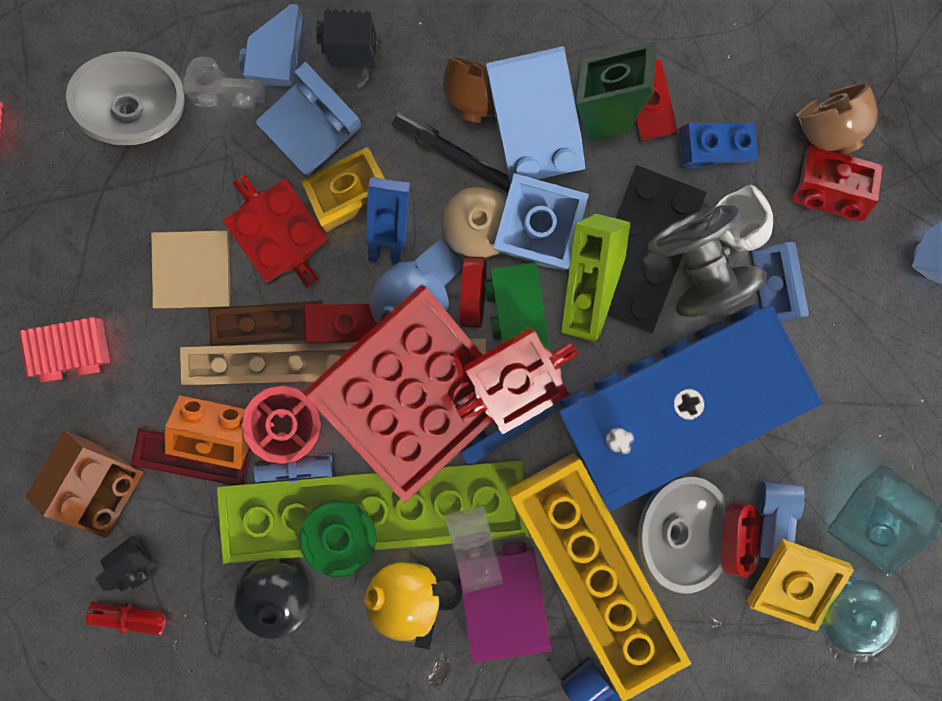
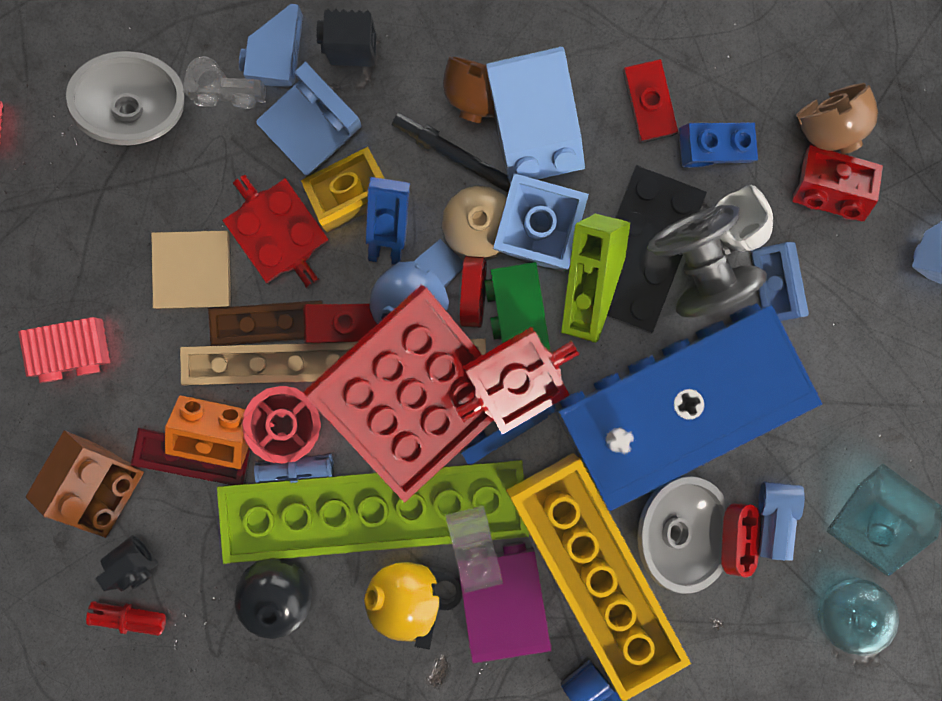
green tile [299,499,377,578] -> none
dark green slope [576,42,656,141] -> none
yellow tile [747,539,854,631] -> none

